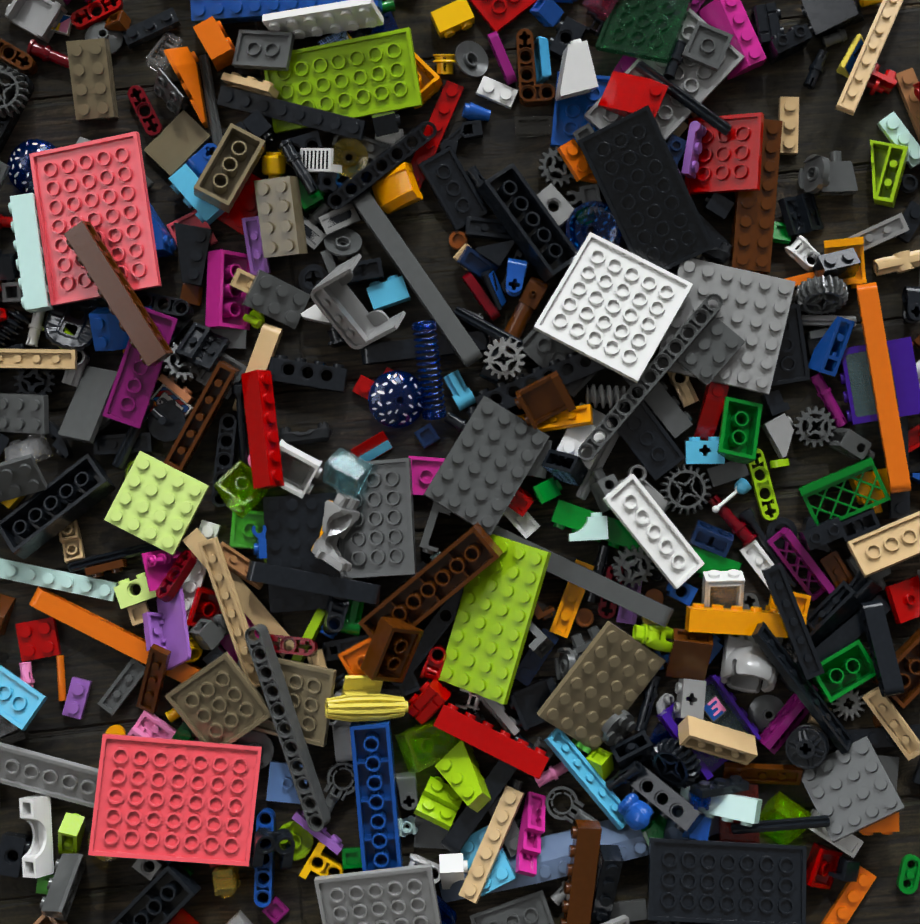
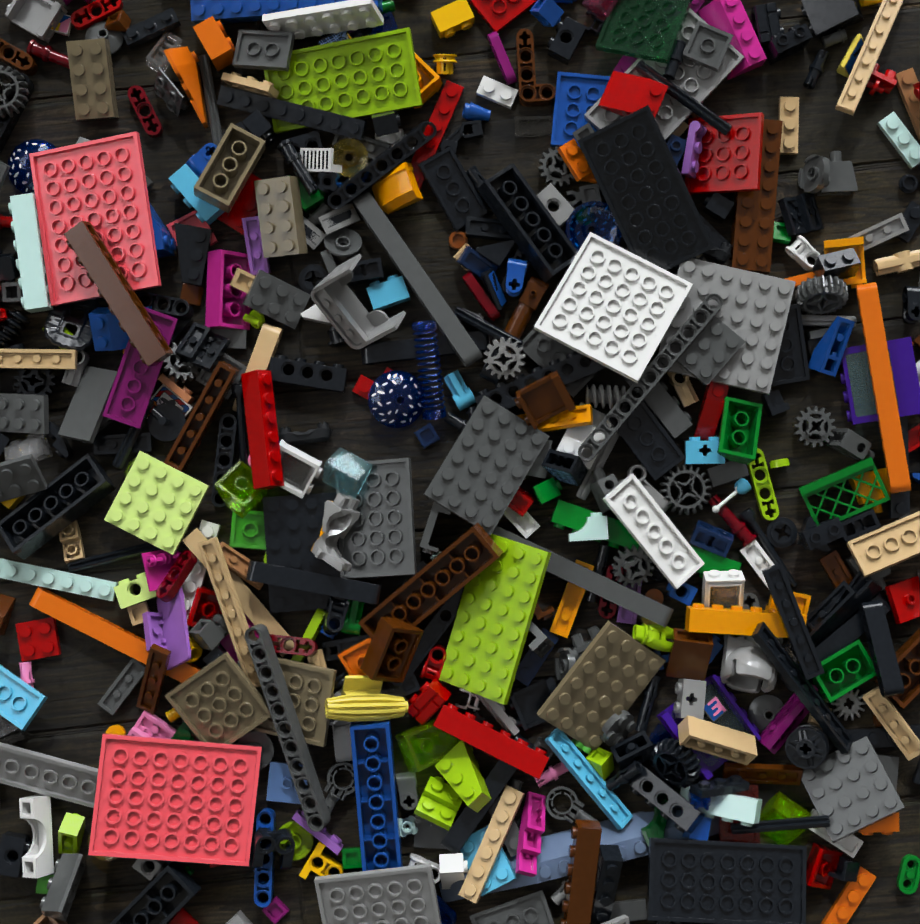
white pin [25,311,46,347] -> none
orange piece [56,655,66,701] -> none
medium lavender plate [62,677,92,720] -> none
reddish brown plate [85,559,128,578] -> none
dark tan tile [144,110,211,176] -> none
clear yellow brick [212,865,240,898] -> none
blue plate [251,525,267,559] -> none
yellow head [262,152,286,179] -> none
slope [350,431,393,462] -> none
dark pink plate [408,456,445,495] -> none
dark grey dish [455,41,489,77] -> none
dark azure piece [534,36,551,84] -> none
white slope [555,39,598,101] -> none
dark orange tile [575,608,594,627] -> none
blue hair [618,793,654,831] -> none
light grey arm [656,693,674,721] -> none
light grey slope [761,413,794,459] -> none
magenta fence [766,527,835,601] -> none
magenta pin [810,372,848,428] -> none
lime wedge [870,140,909,208] -> none

